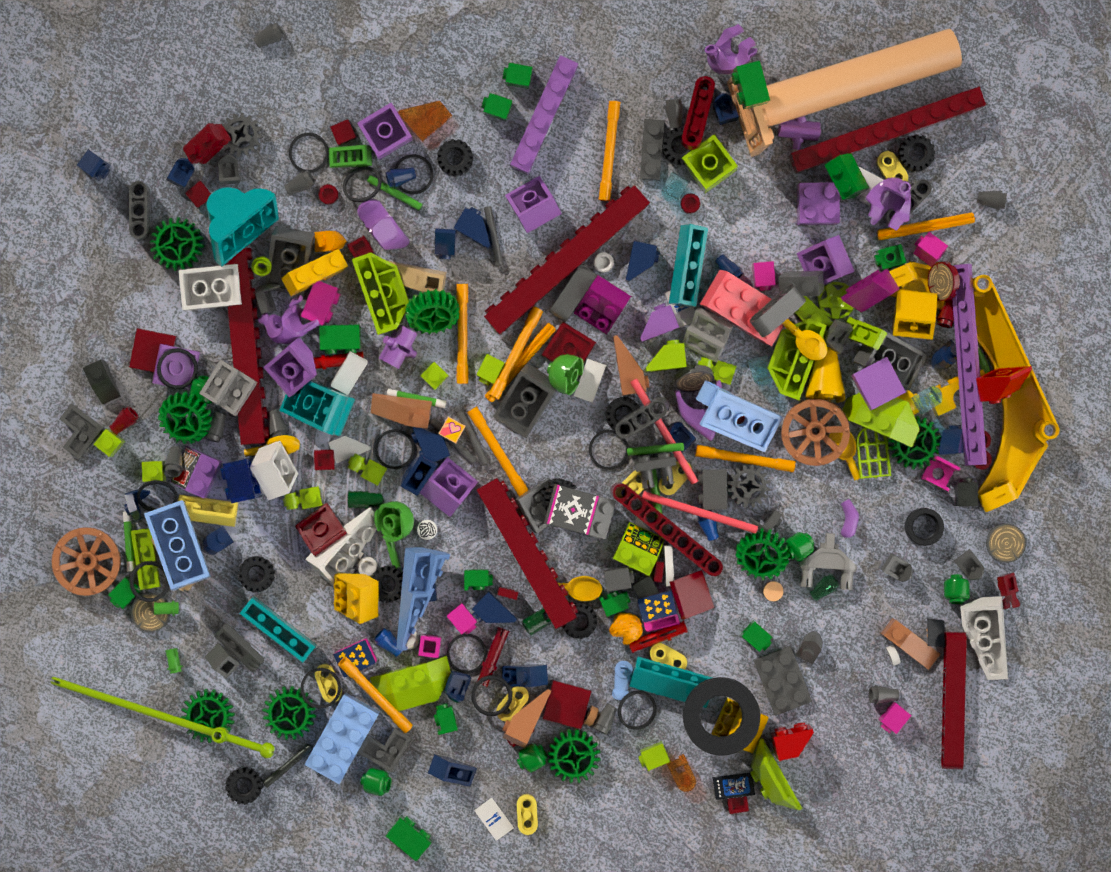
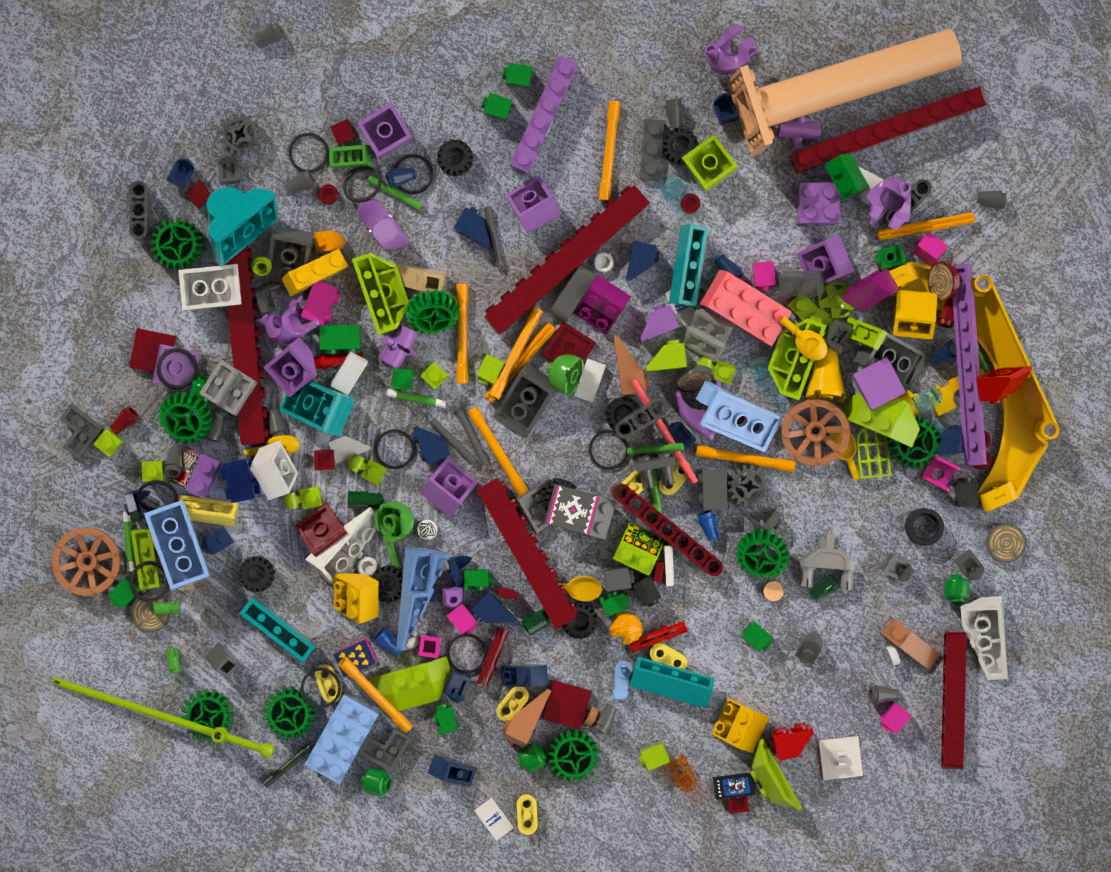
dark blue slope [77,149,111,181] -> none
pearl dark grey slope [83,359,121,405] -> none
dark red brick [183,123,231,164] -> none
dark grey hinge [214,623,264,672] -> none
black tyre [225,767,263,805] -> none
dark red tile [347,235,374,258] -> none
nougat slope [371,393,432,429] -> none
green brick [385,815,432,861] -> none
clear orange wing [398,100,453,142] -> none
dark blue slope [400,454,438,496] -> none
dark blue slope [435,228,457,260] -> none
tile [439,417,465,444] -> none
black piece [471,675,512,716] -> none
black piece [618,690,657,730] -> none
piece [638,591,680,632] -> none
coral piece [642,491,758,534] -> none
dark red tile [669,570,714,620] -> none
dark red plate [682,76,715,150] -> none
black tyre [683,677,760,756] -> none
green brick [731,61,770,110] -> none
beam [750,284,806,337] -> none
dark grey plate [753,645,812,716] -> none
green head [785,532,815,562] -> none
medium lavender arm [841,499,859,538] -> none
light yellow plate [877,151,908,182] -> none
black tyre [897,134,936,172] -> none
black piece [926,618,945,648] -> none
dark red plate [997,572,1020,610] -> none
none -> green brick [392,369,414,390]
none -> medium lavender piece [441,583,463,608]
none -> dark blue plate [446,555,472,587]
none -> white piece [819,736,863,780]

